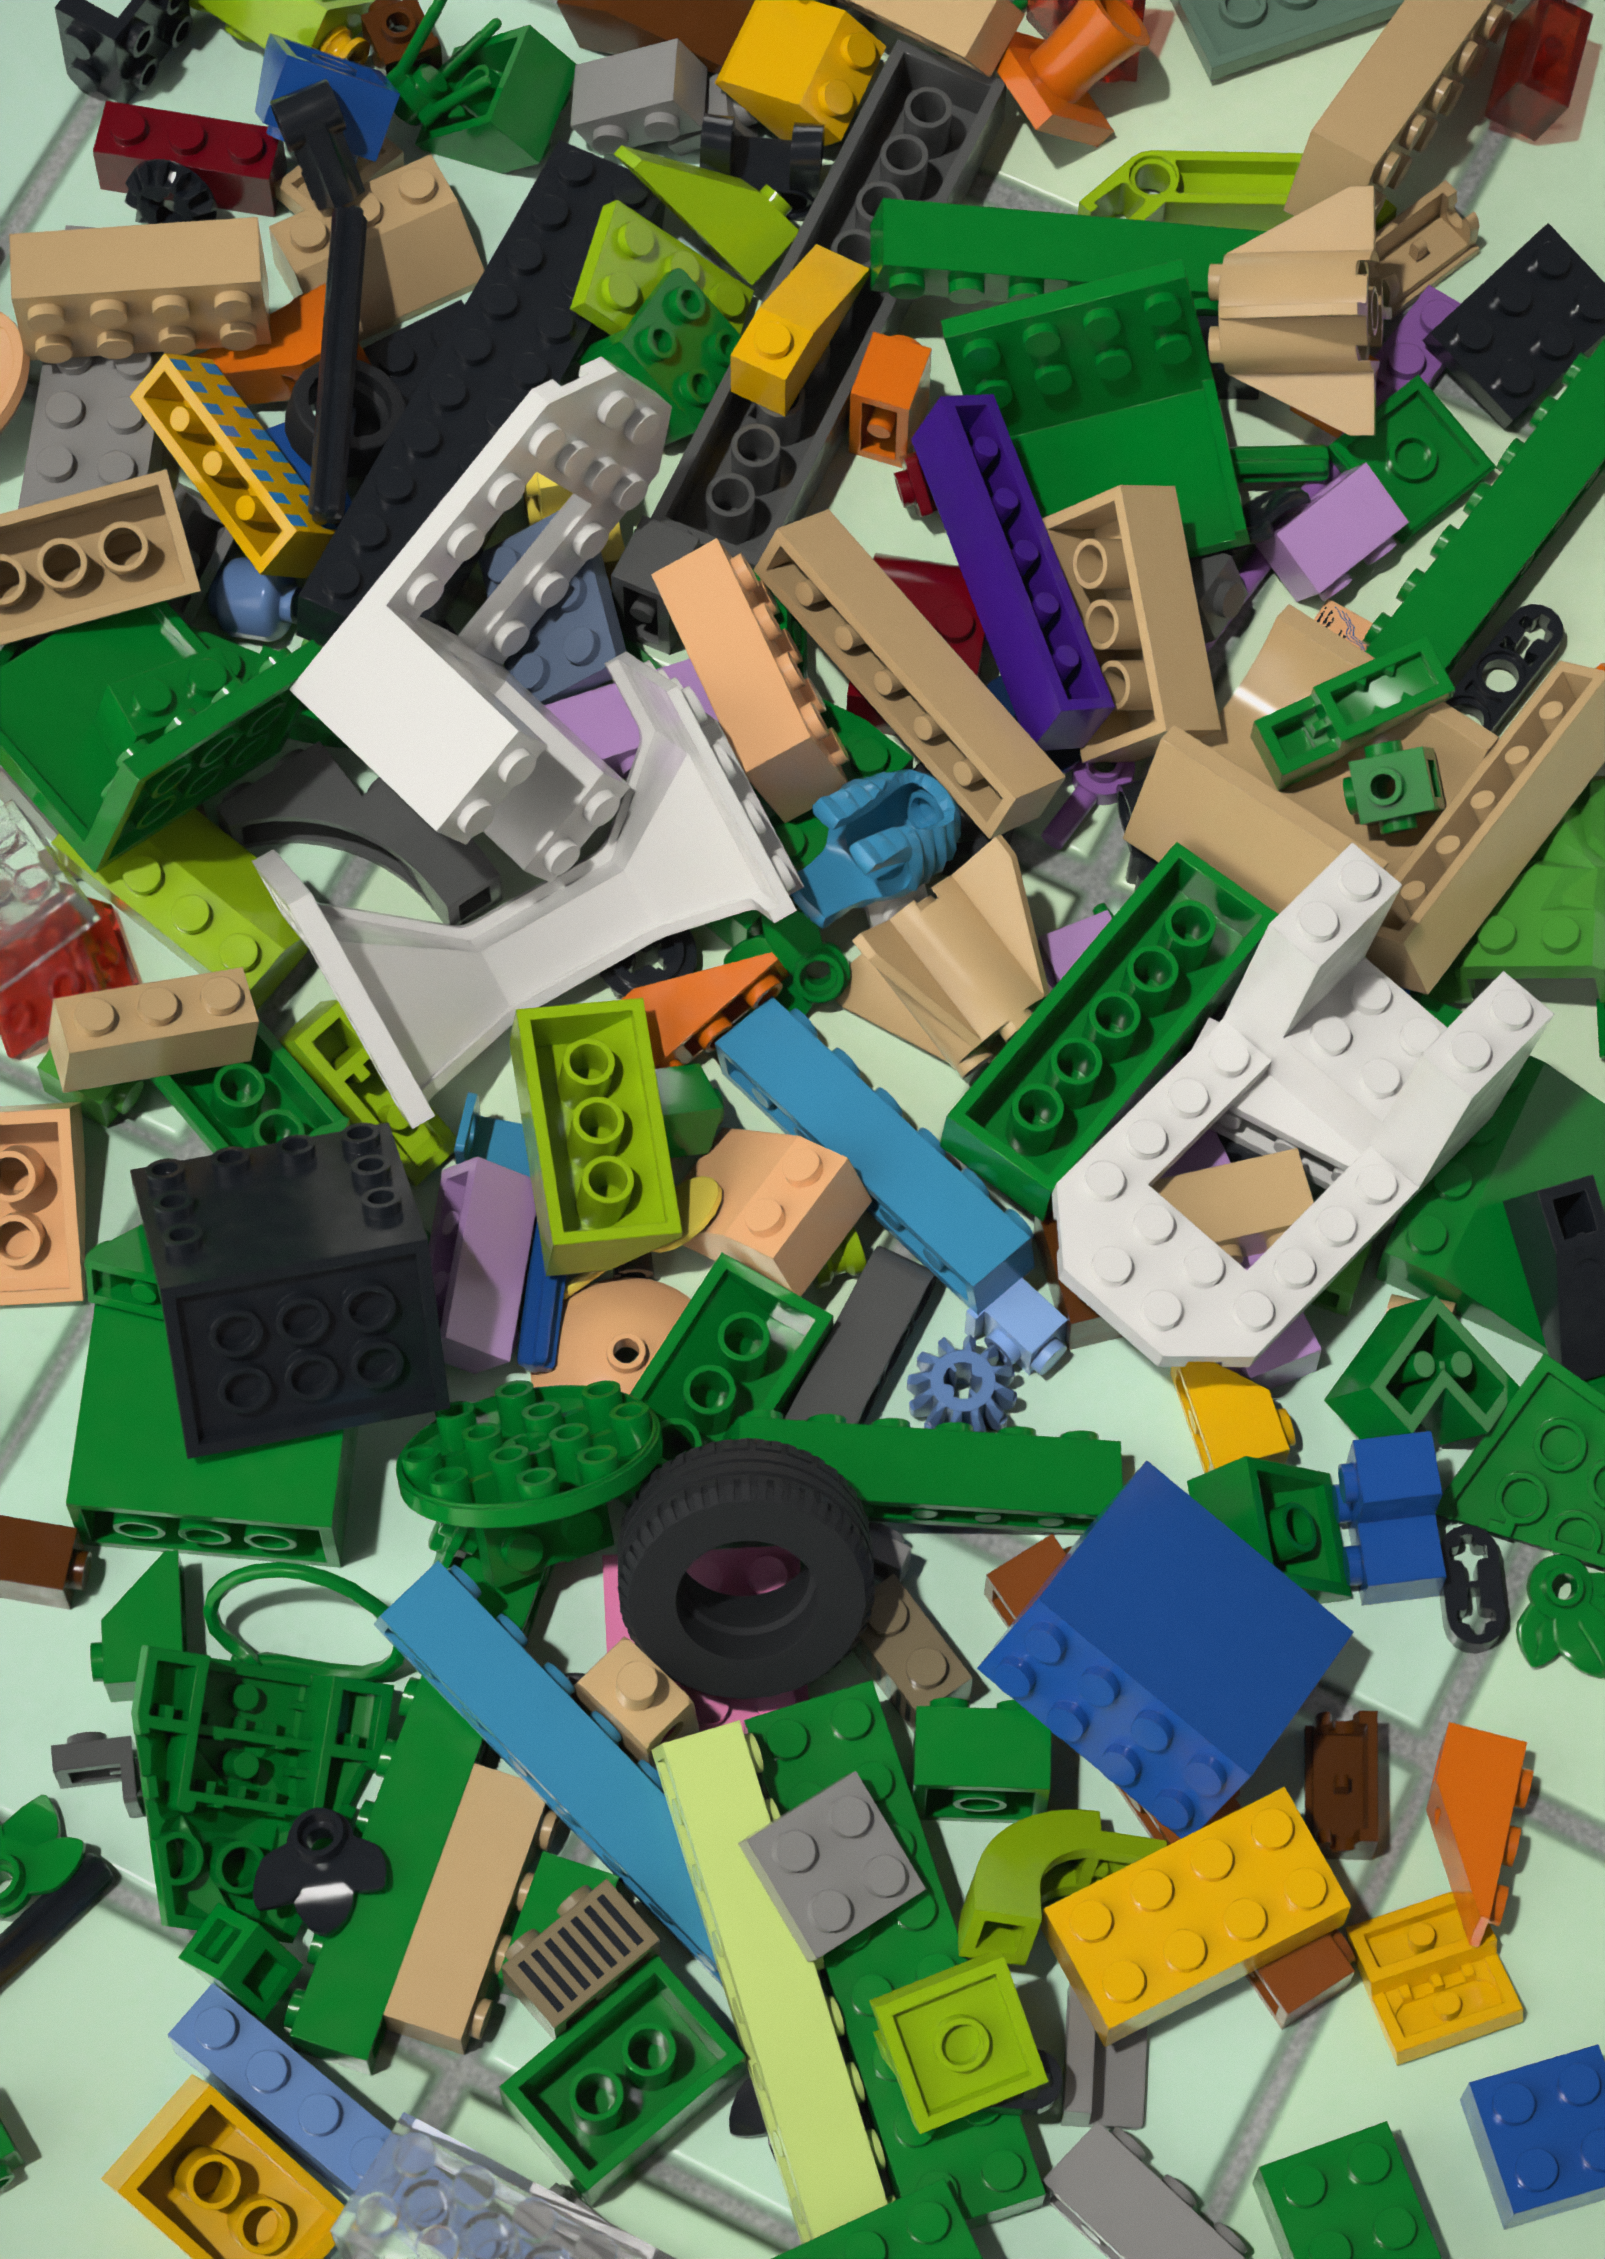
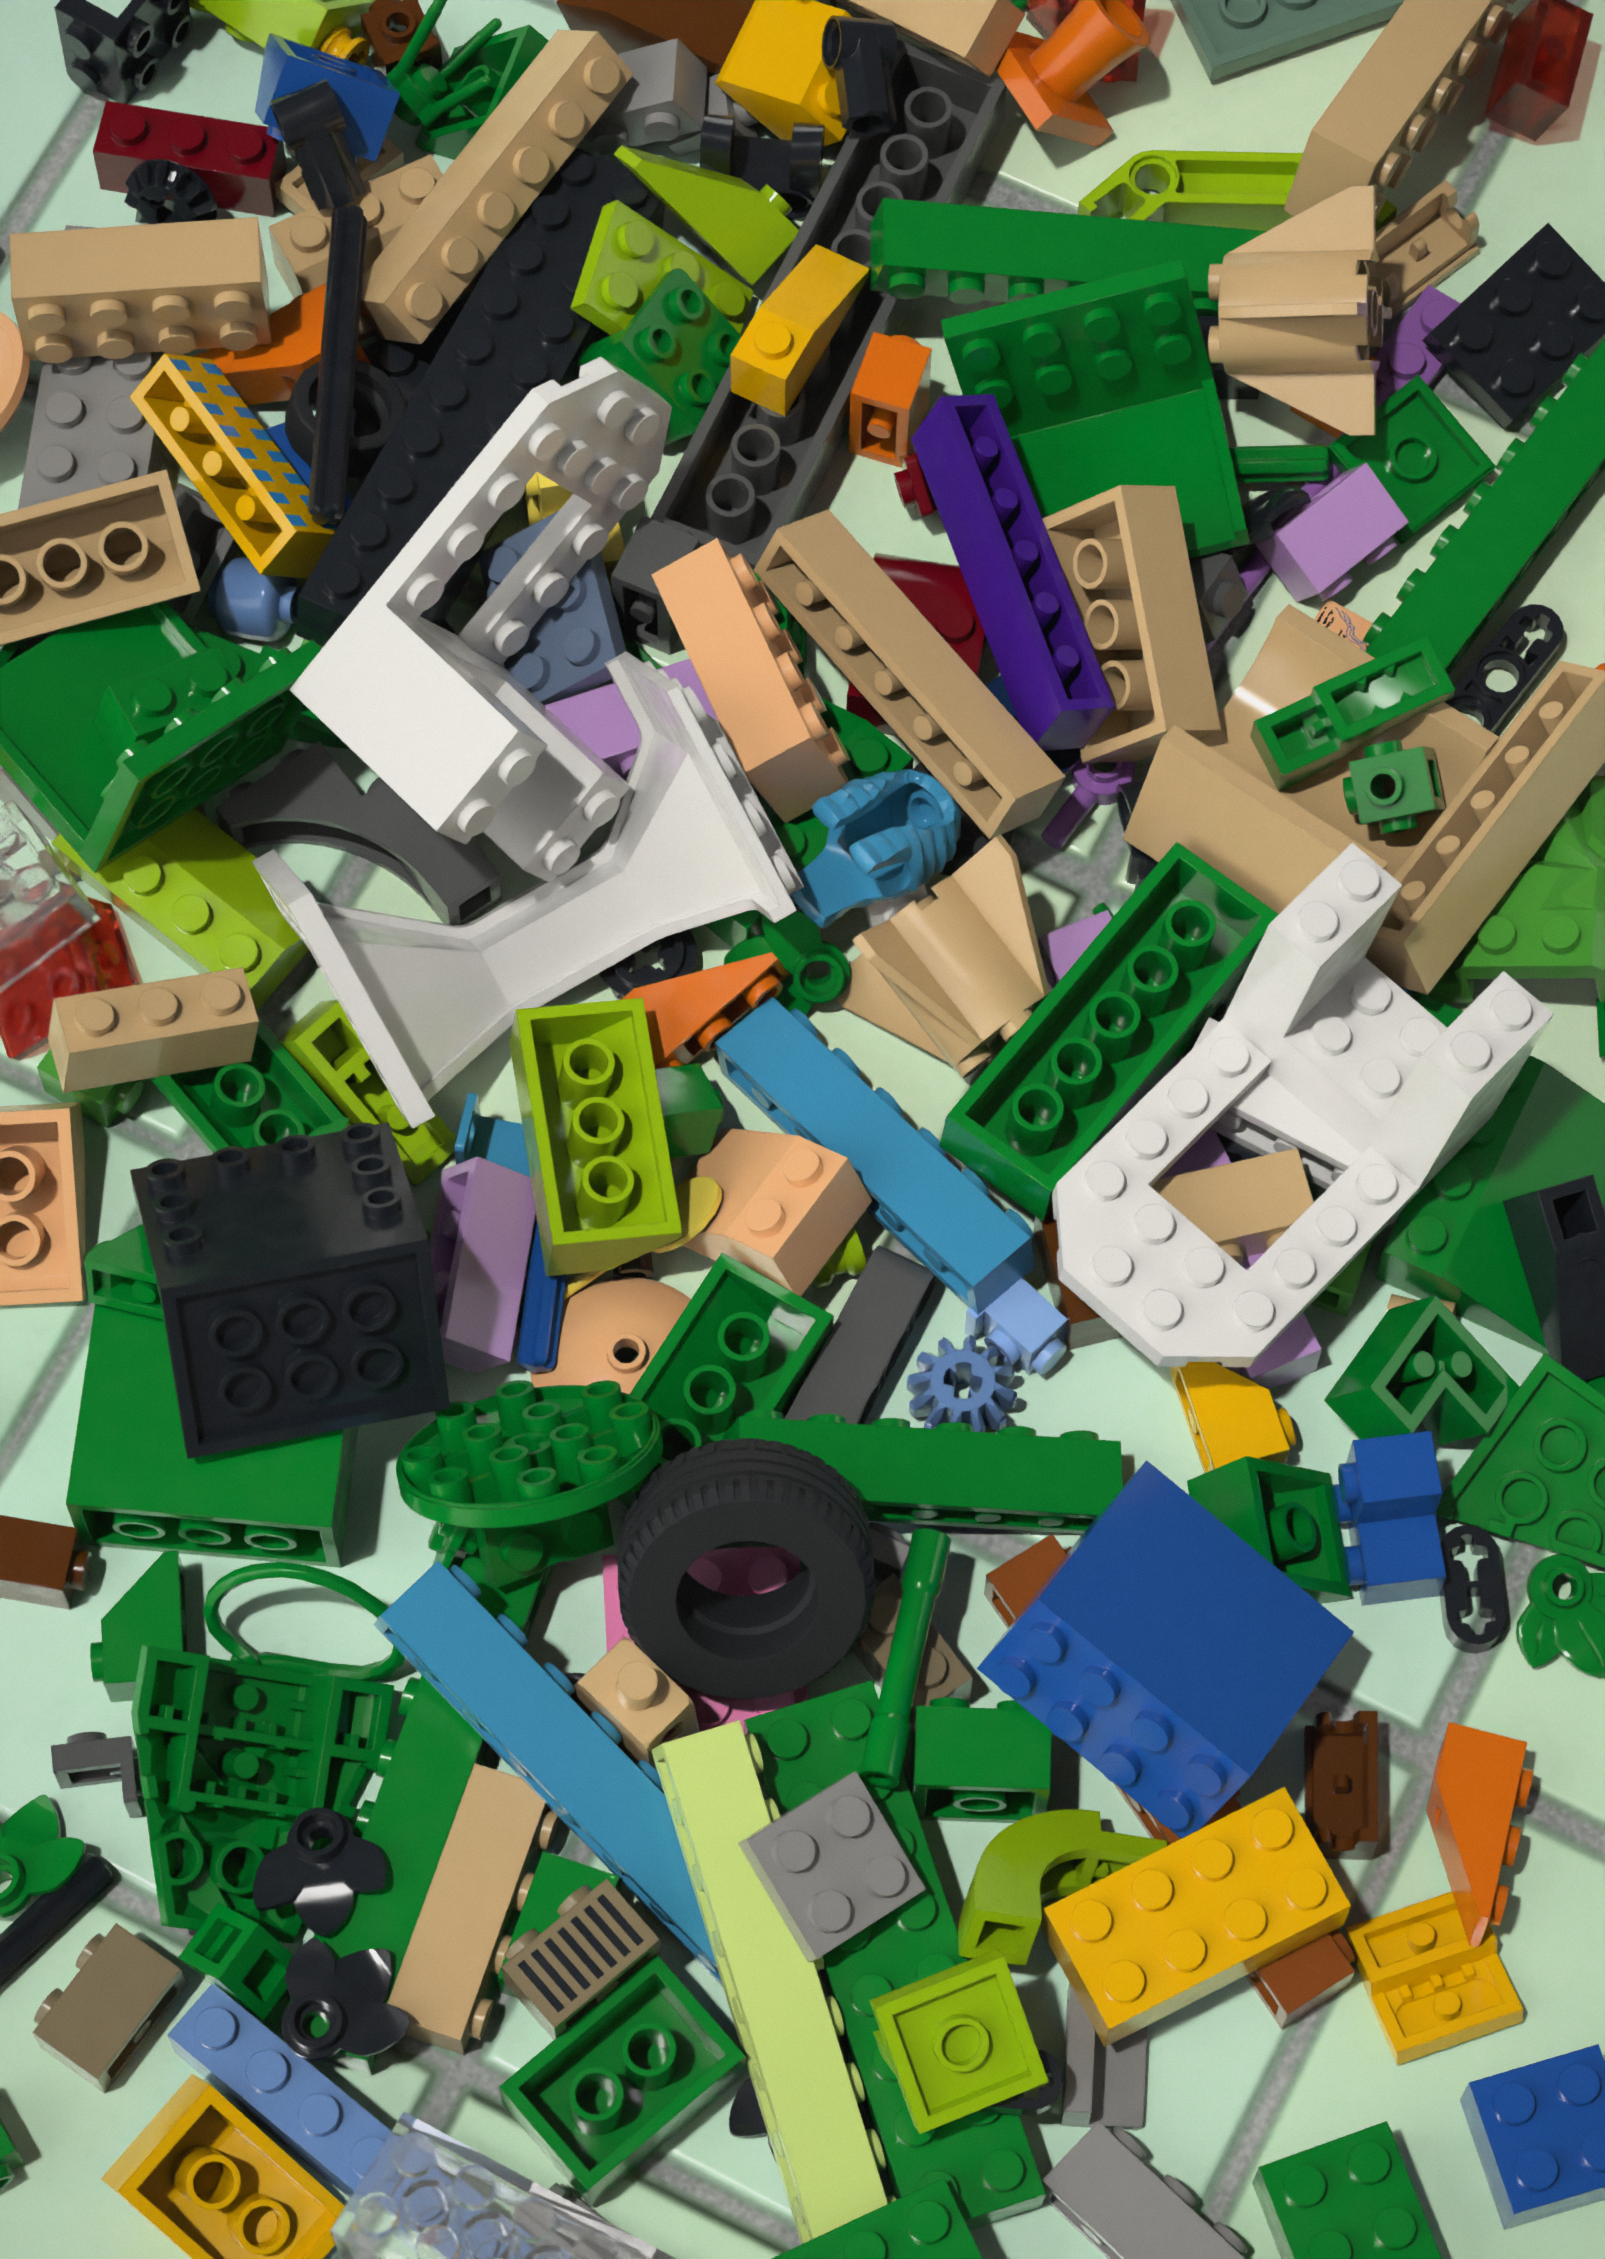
none -> dark tan brick [32,1923,187,2094]
none -> black plate [281,1937,411,2060]
none -> tan brick [360,30,634,344]
none -> black piece [821,15,897,138]
none -> green piece [859,1528,951,1788]

